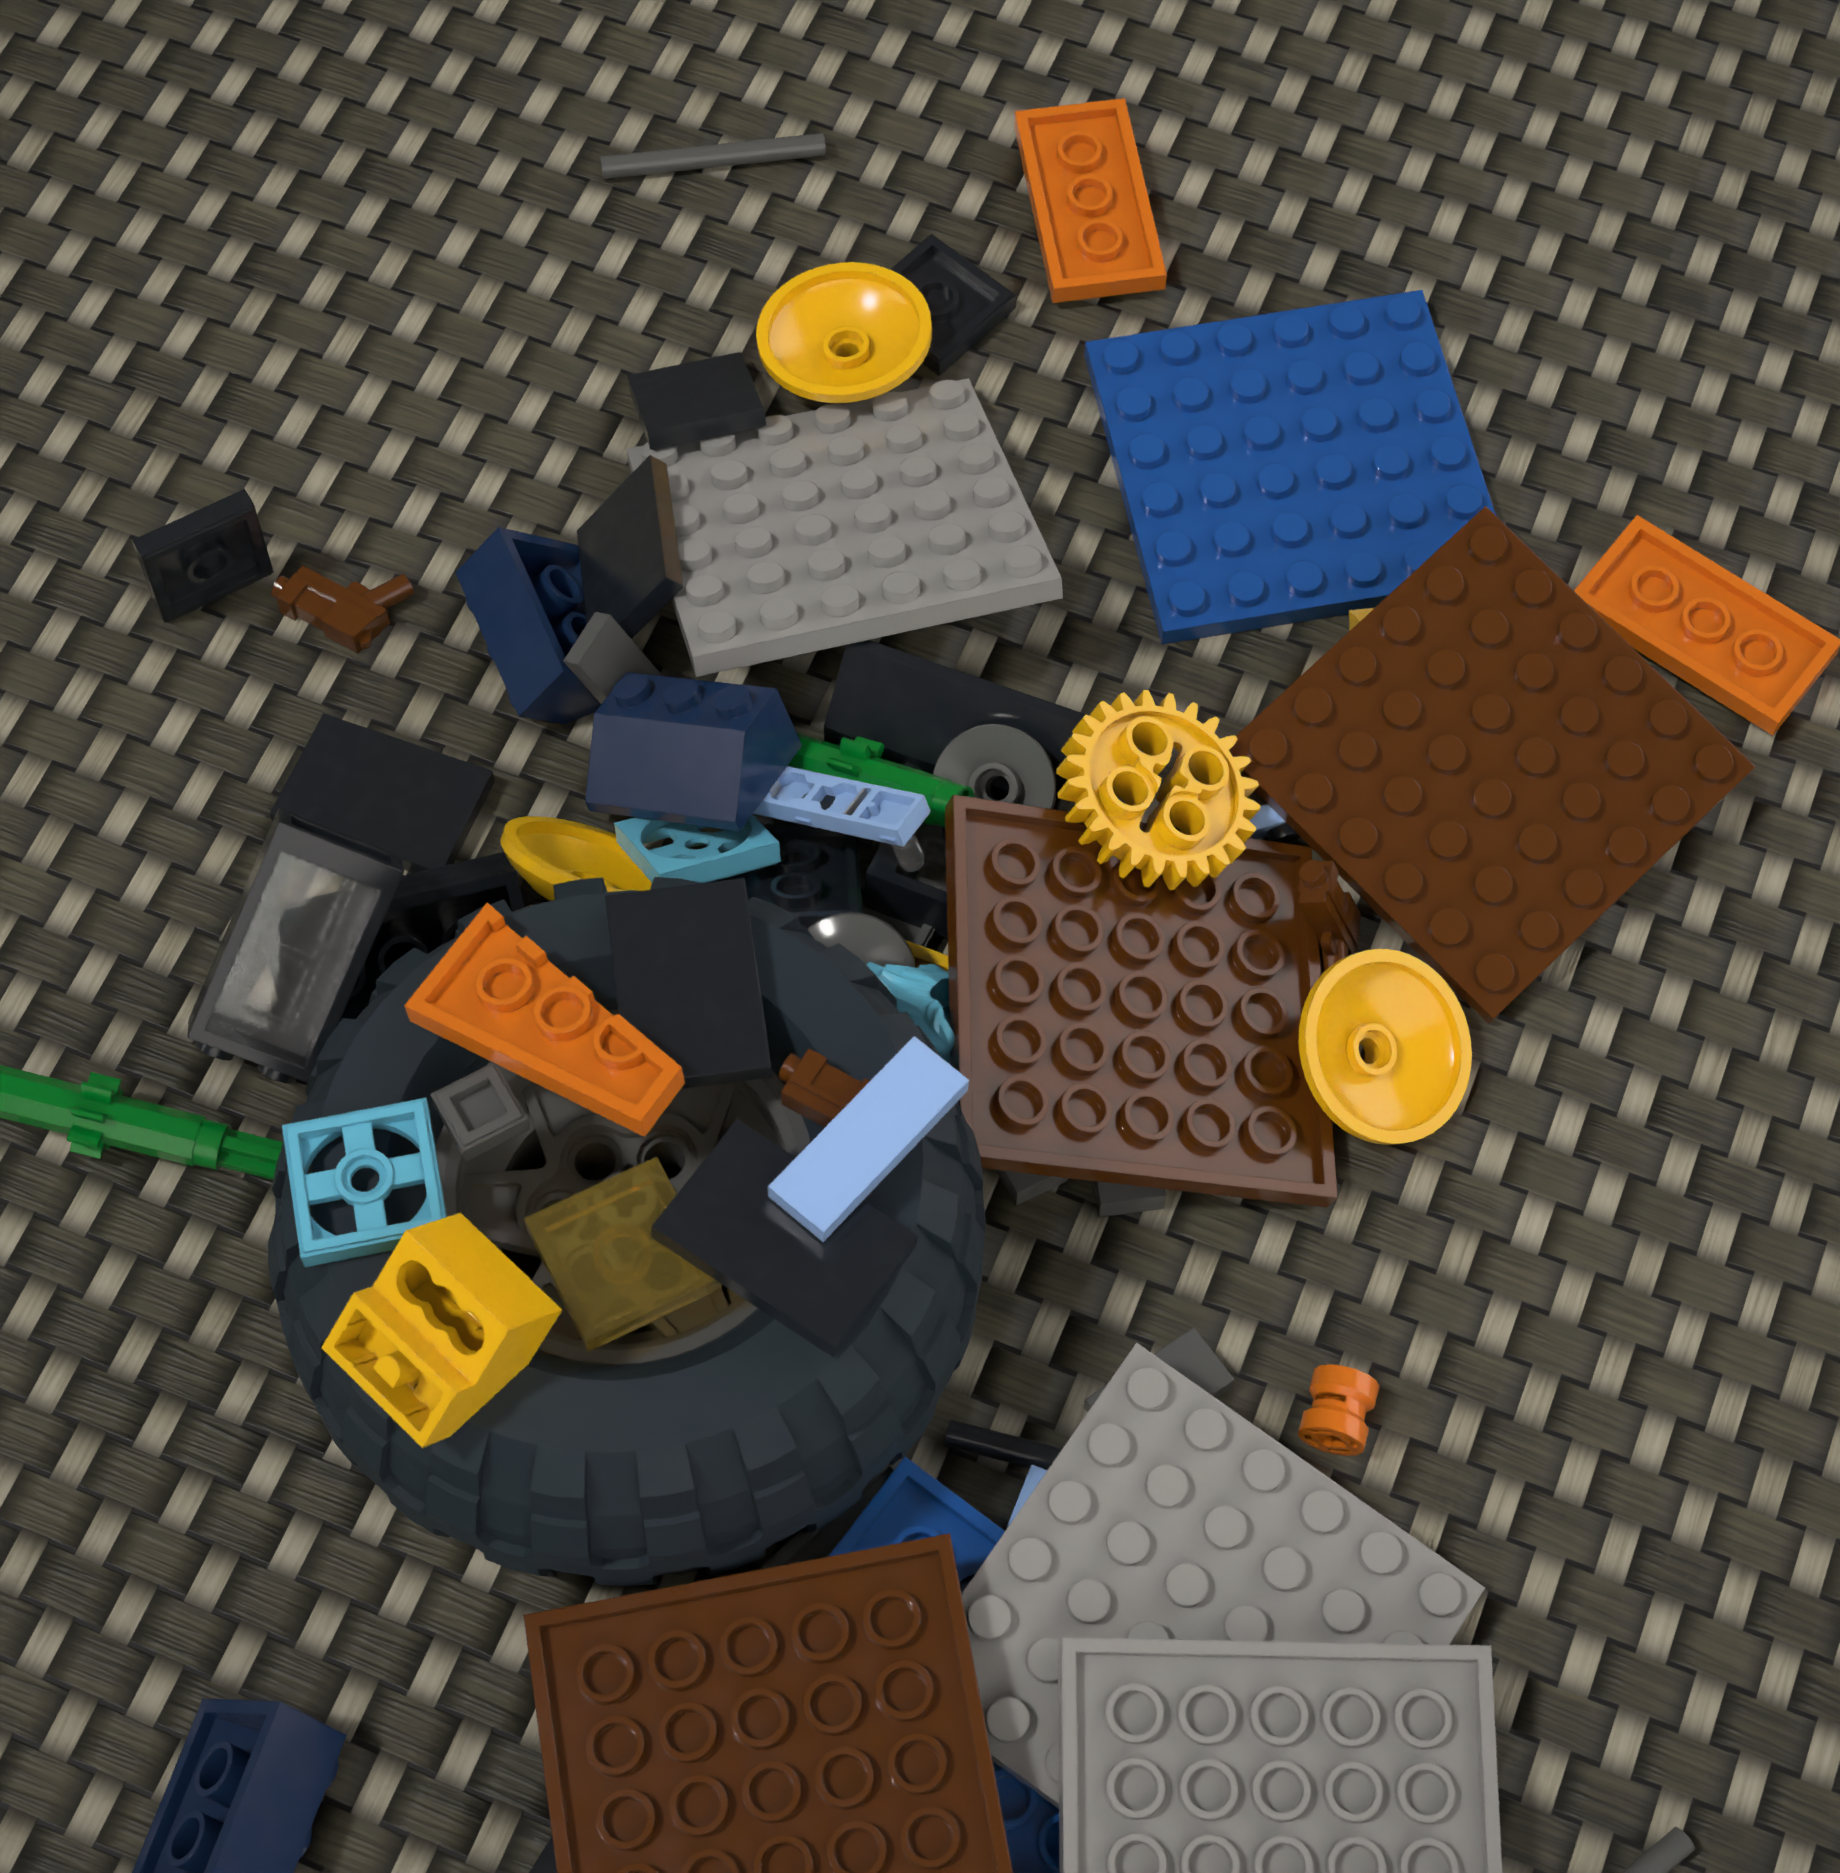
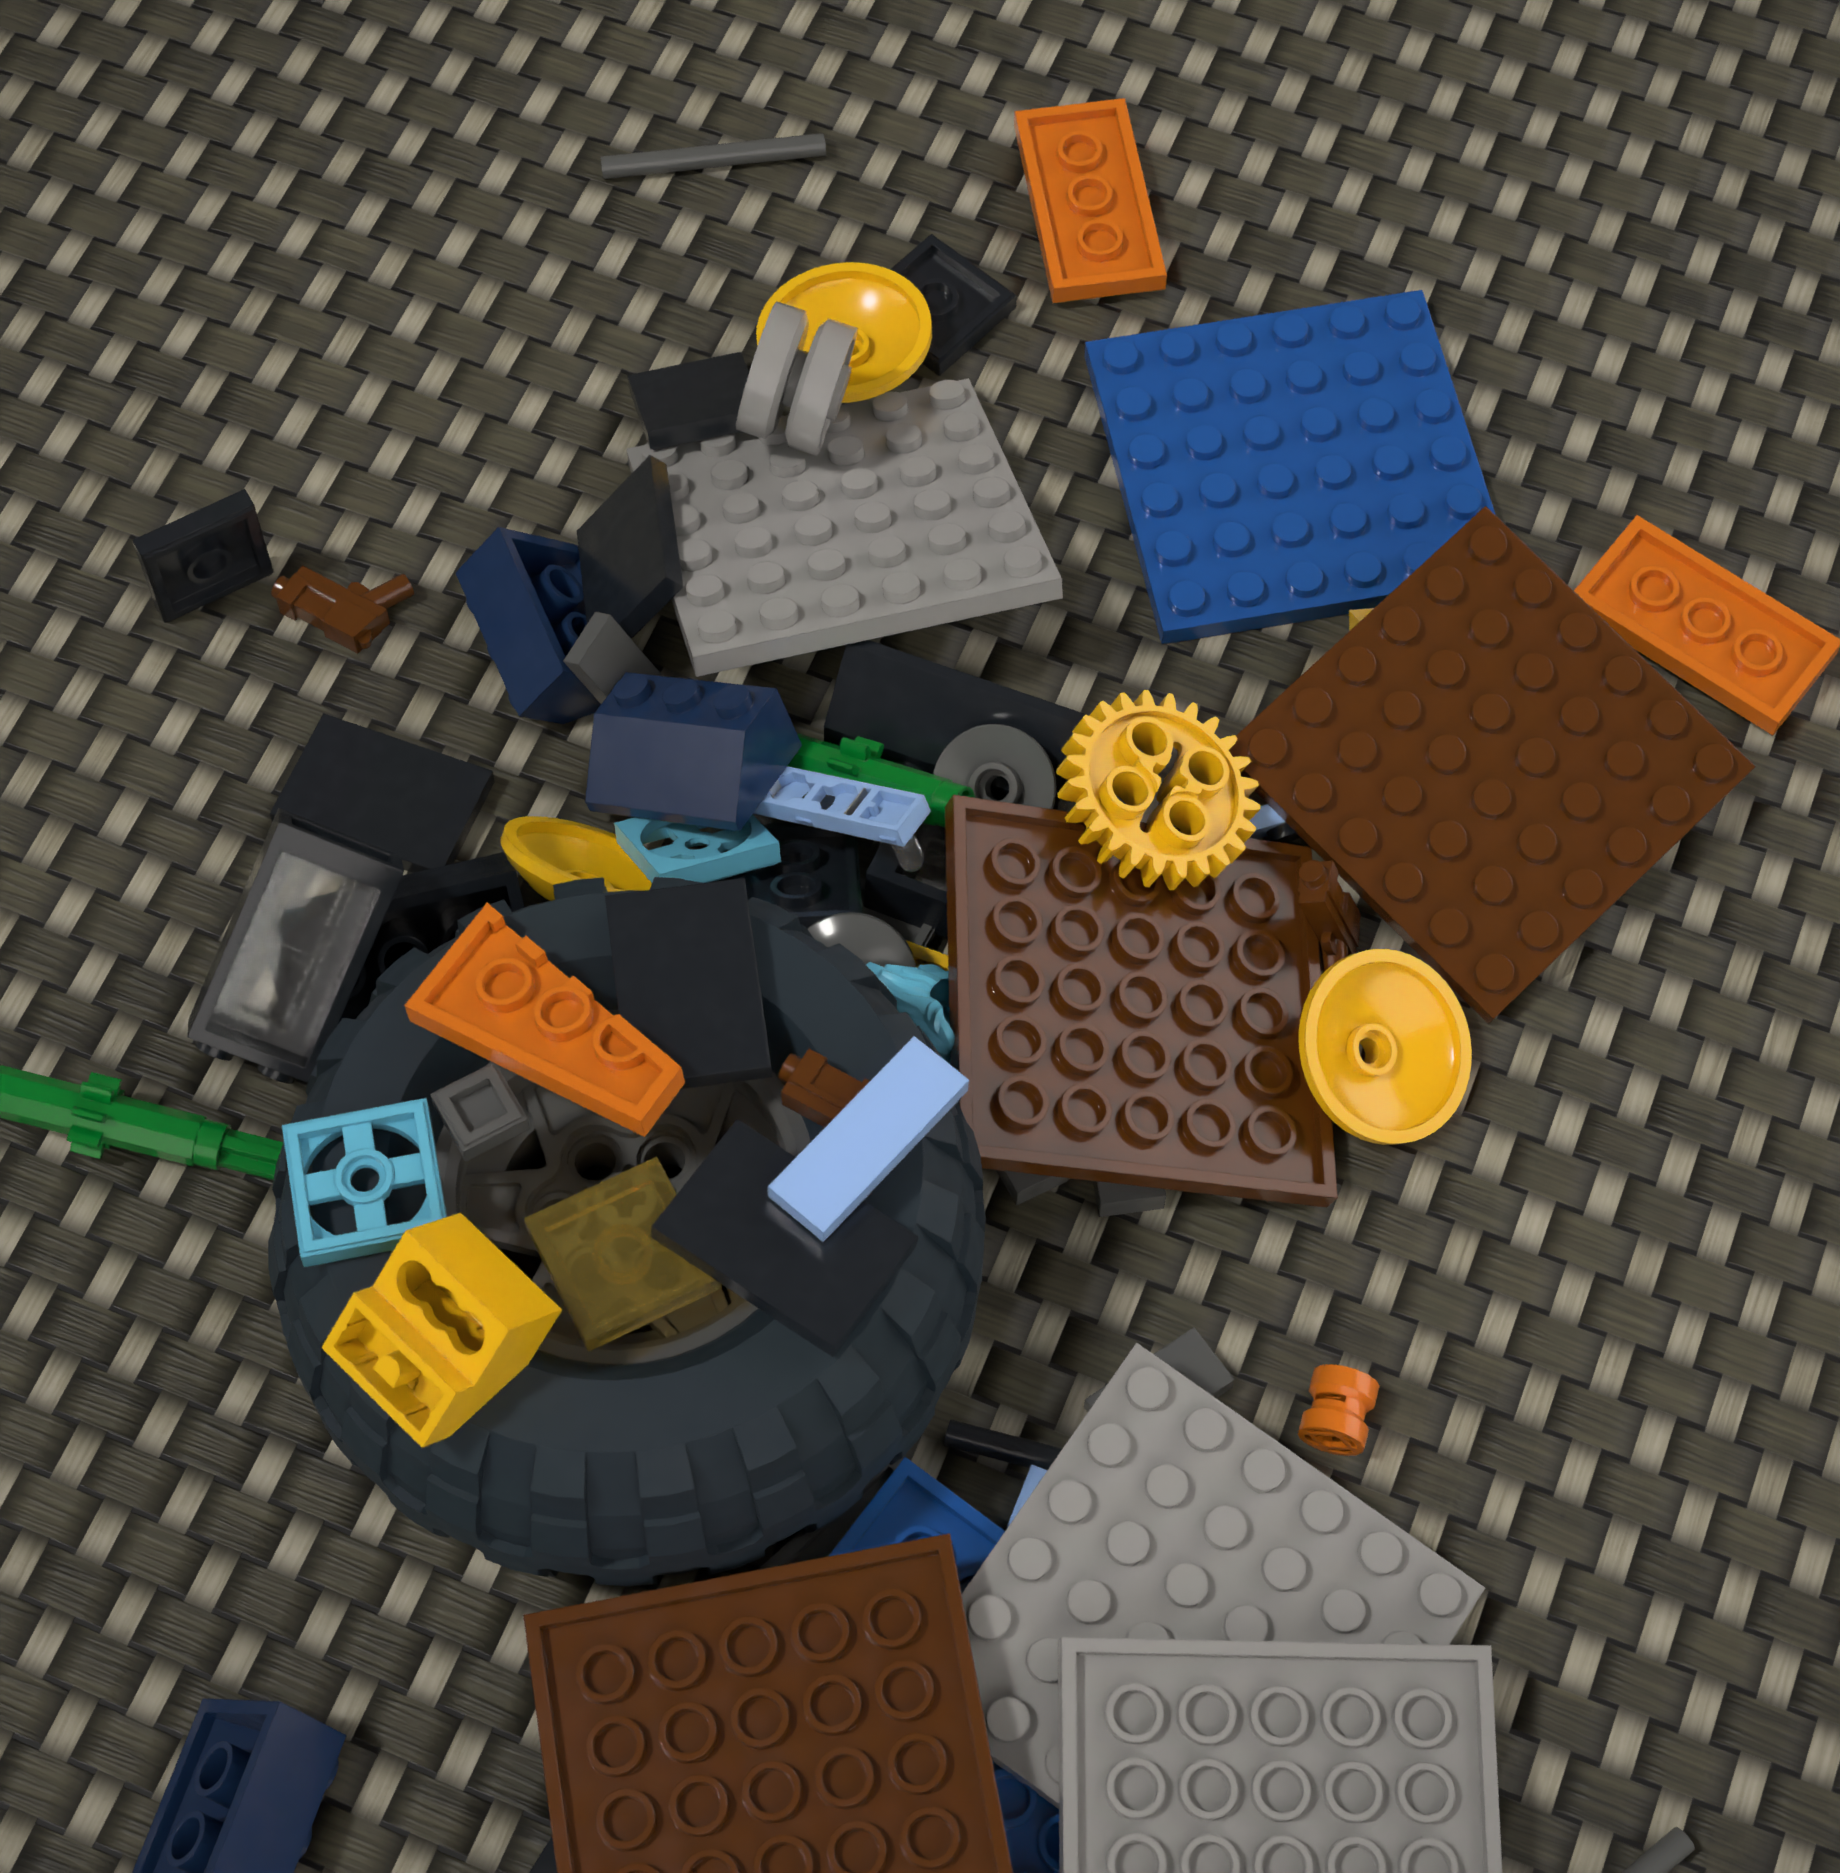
none -> light grey wheel [736,301,858,456]

